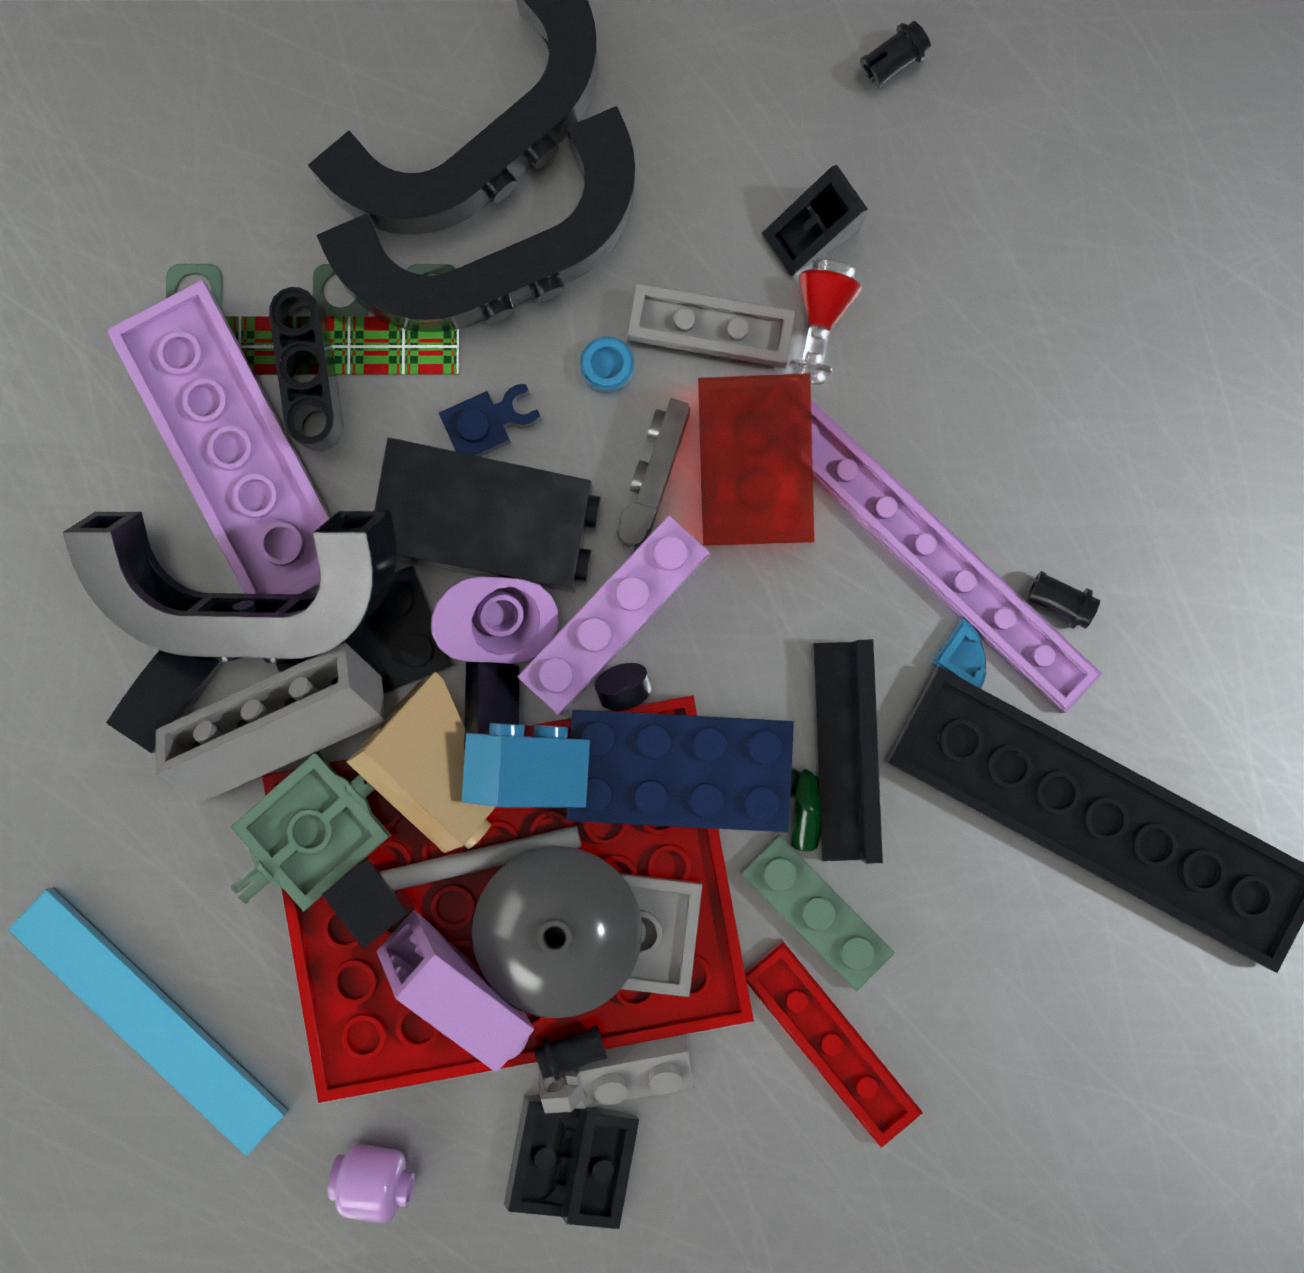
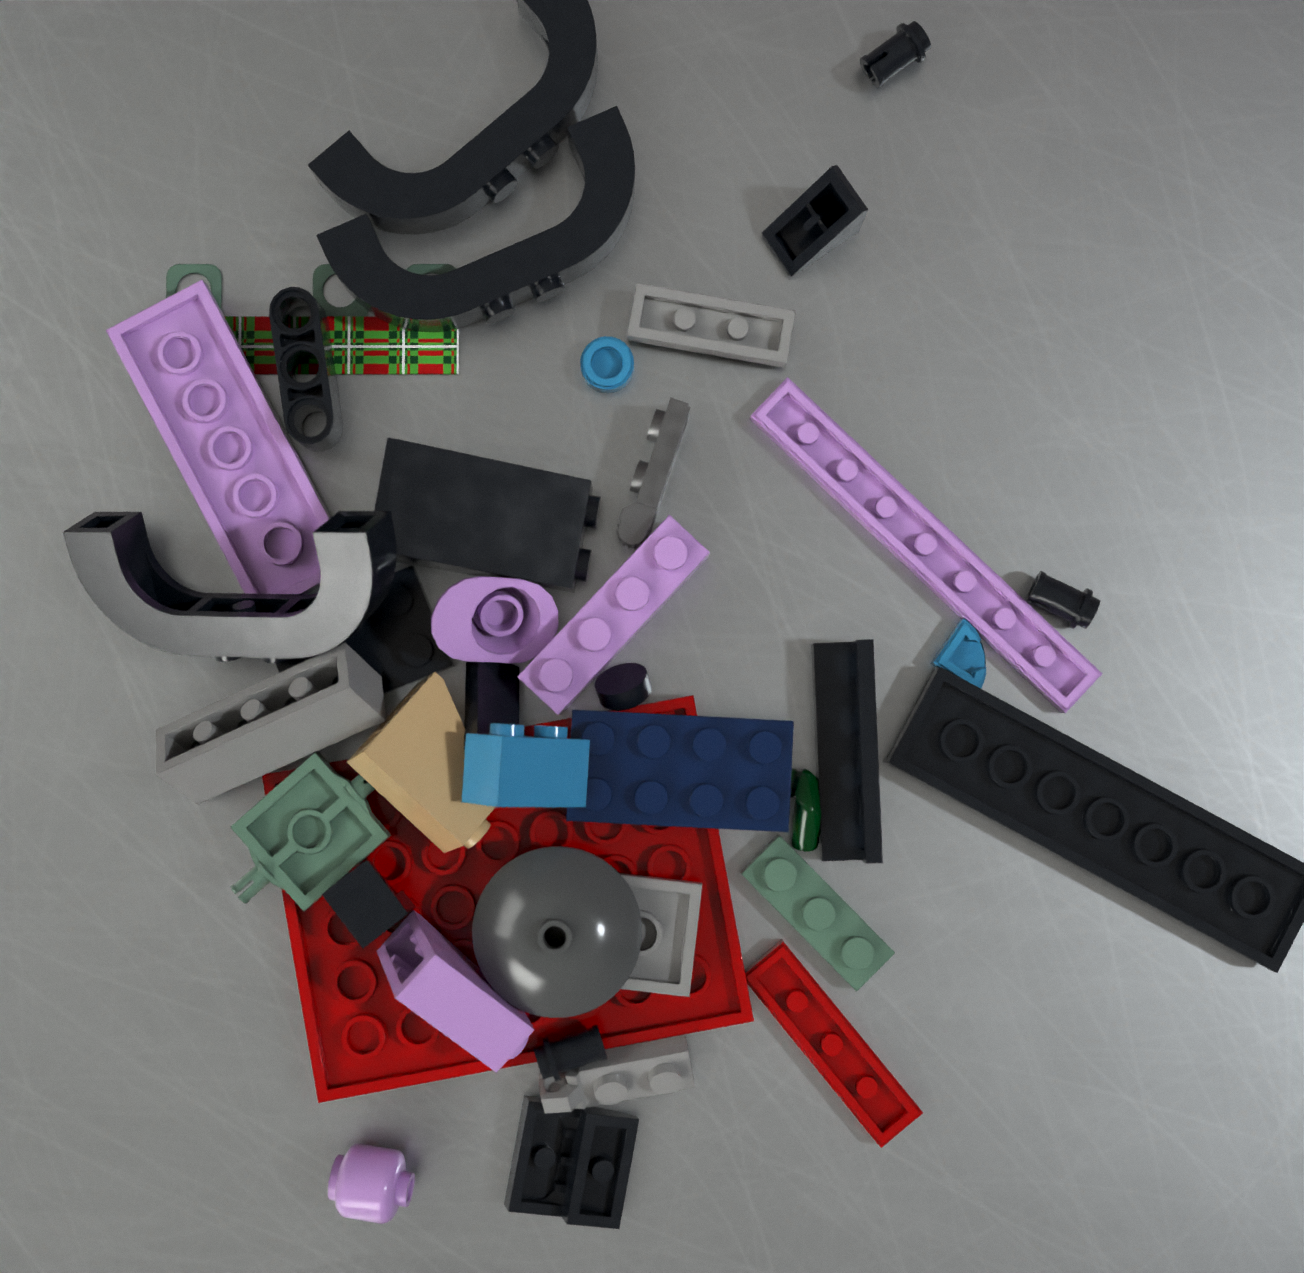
medium azure tile [8,888,288,1156] -> none
black slope [106,650,222,753] -> none
light grey bar [379,825,582,891] -> none
dark blue plate [439,384,541,457] -> none
clear red brick [698,373,815,546] -> none
piece [789,258,862,385] -> none

